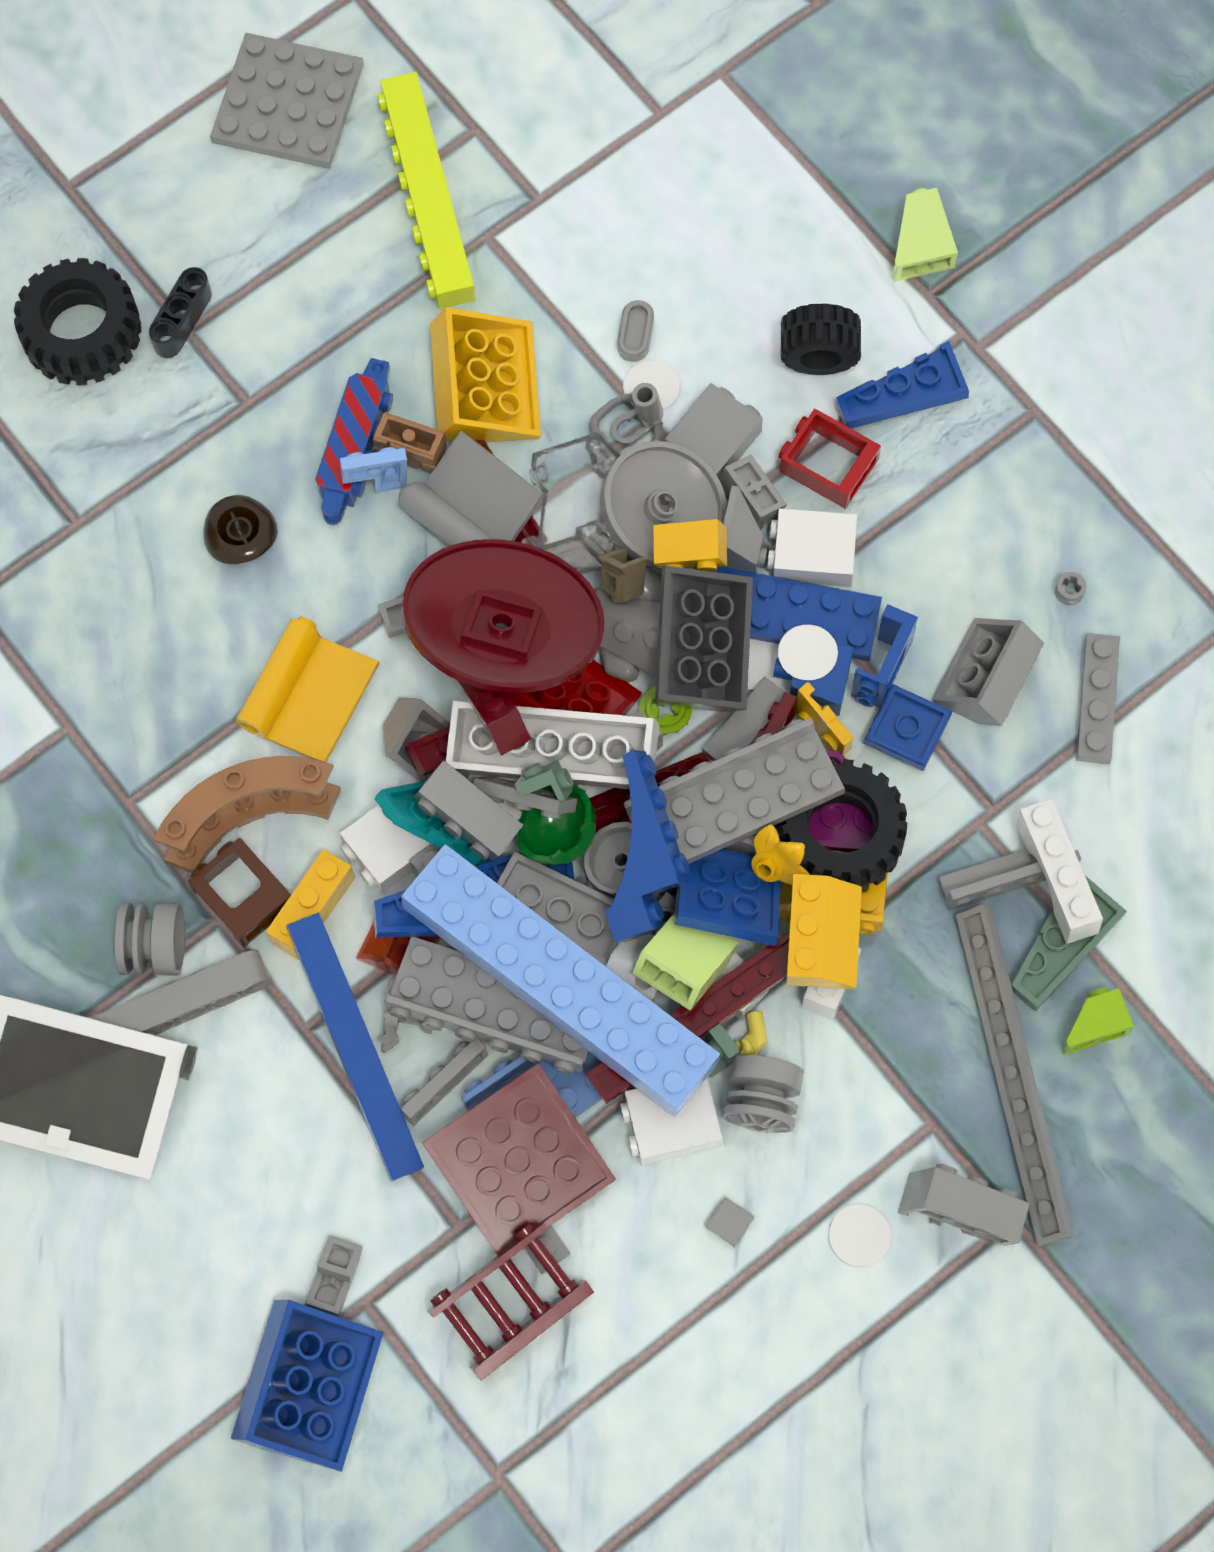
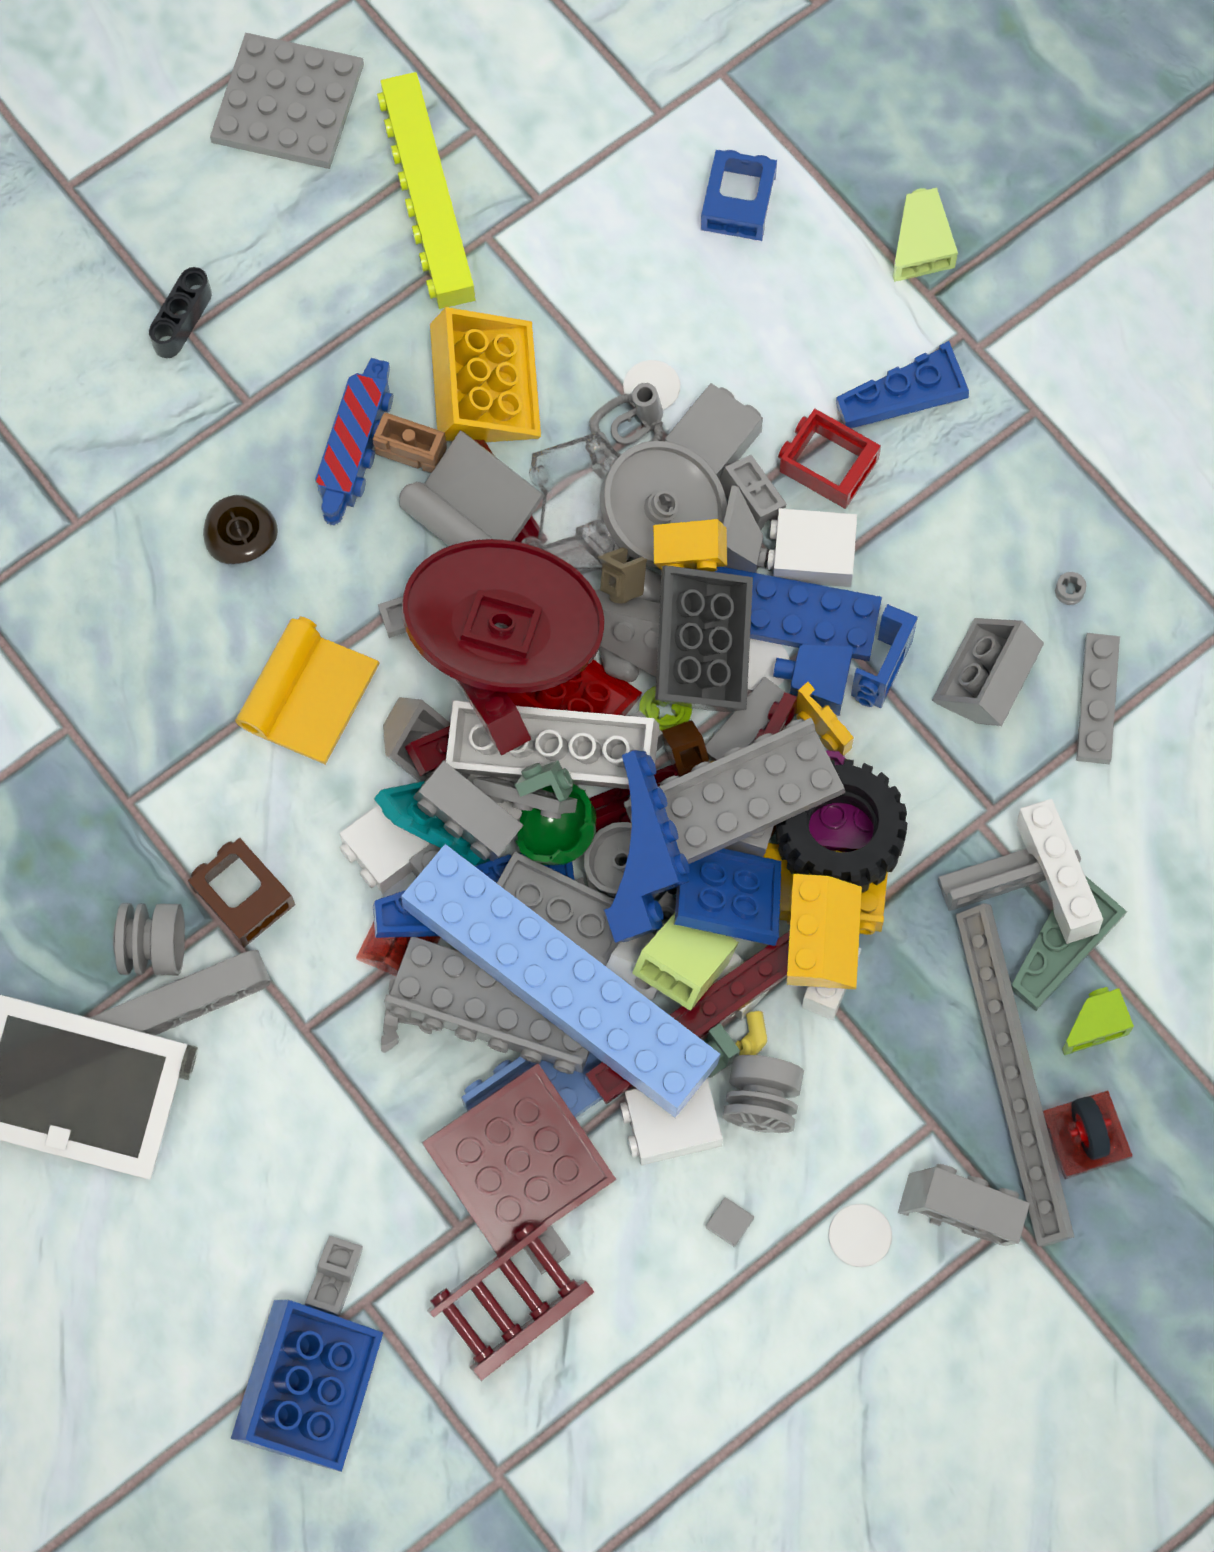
black tyre [14,258,141,385] -> none
medium nougat fence [153,756,341,873] -> none
yellow brick [266,849,355,960] -> none
blue tile [286,913,424,1182] -> none
light blue plate [340,447,407,493] -> none
light grey plate [401,1038,488,1127] -> none
light grey tile [617,300,654,362] -> none
yellow plate [751,824,810,885] -> none
white sticker [778,625,838,680] -> none
black tyre [781,303,861,375] -> none
blue plate [863,684,953,771] -> none
none -> reddish brown brick [662,720,709,777]
none -> blue window [701,150,777,241]
none -> clear red plate [1043,1090,1133,1179]

